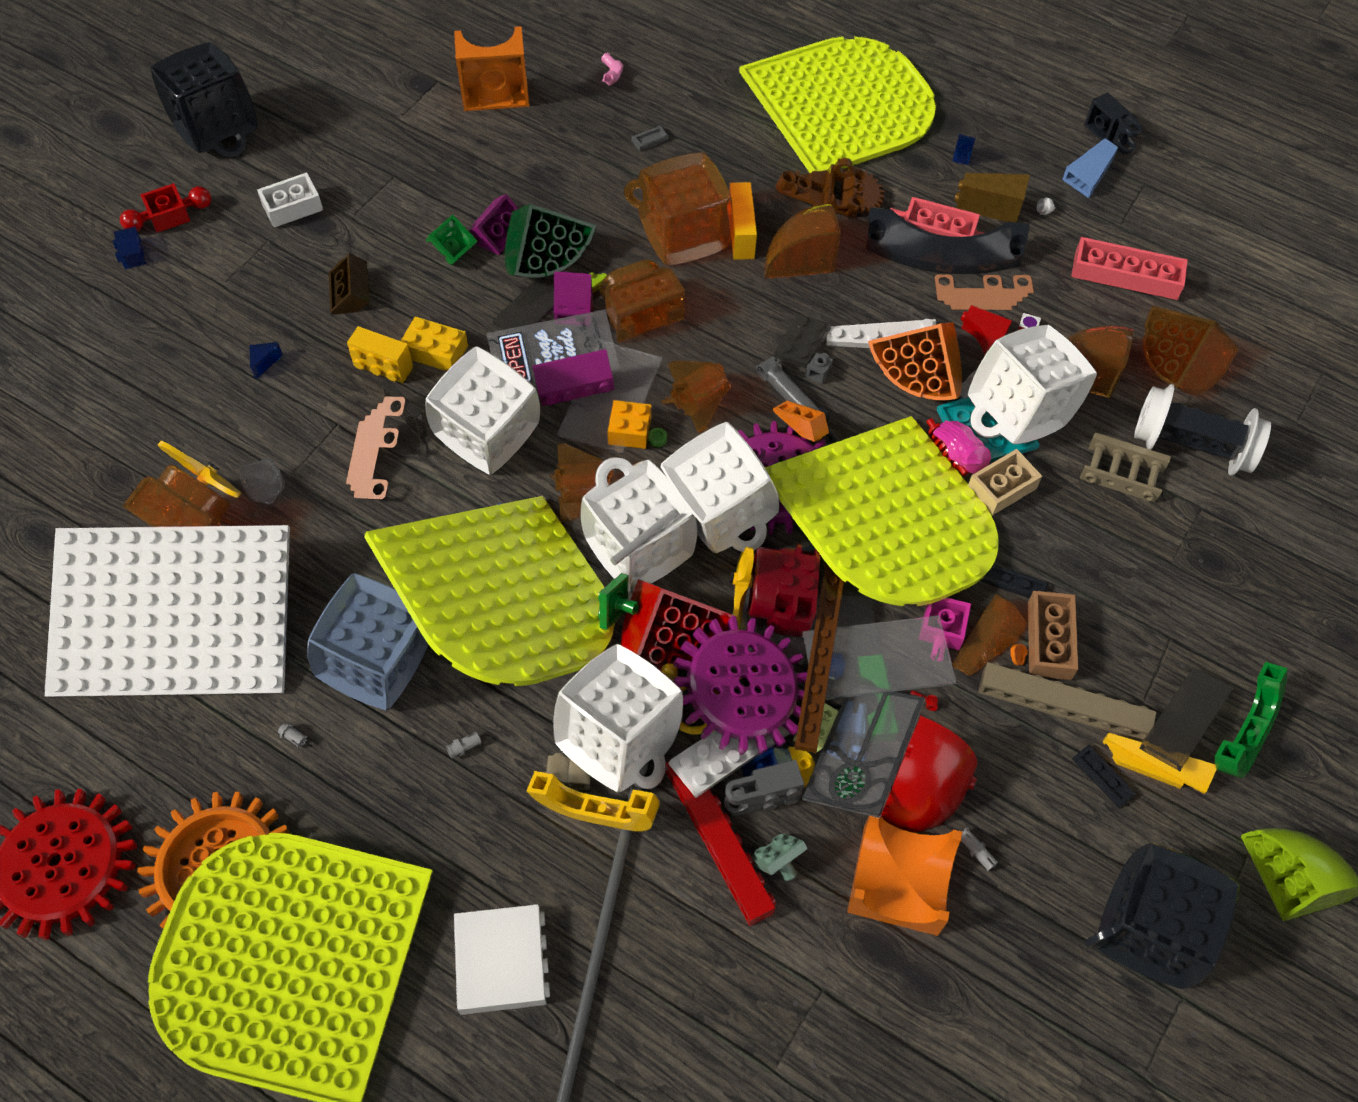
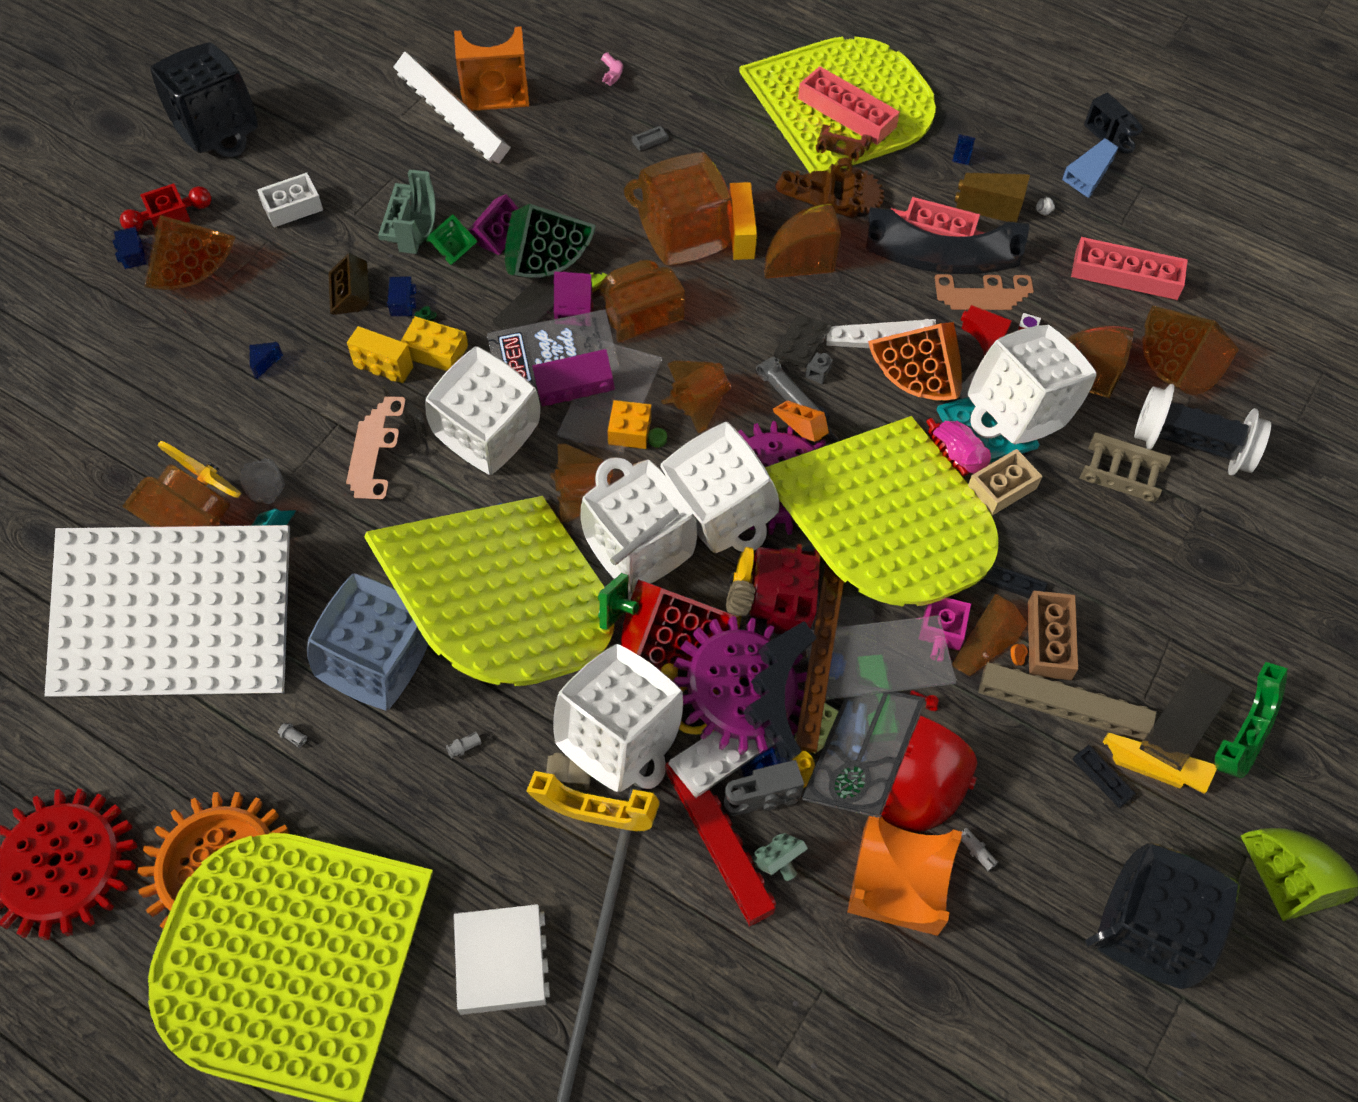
none -> clear orange brick [144,215,236,290]
none -> teal slope [251,509,296,526]
none -> sand green piece [378,170,436,254]
none -> clear blue brick [388,276,417,317]
none -> white brick [394,51,511,164]
none -> dark green plate [415,306,437,322]
none -> dark tan gear [726,580,755,616]
none -> black arch [743,621,817,762]
none -> coral brick [798,66,900,145]
none -> reddish brown connector [816,124,872,162]

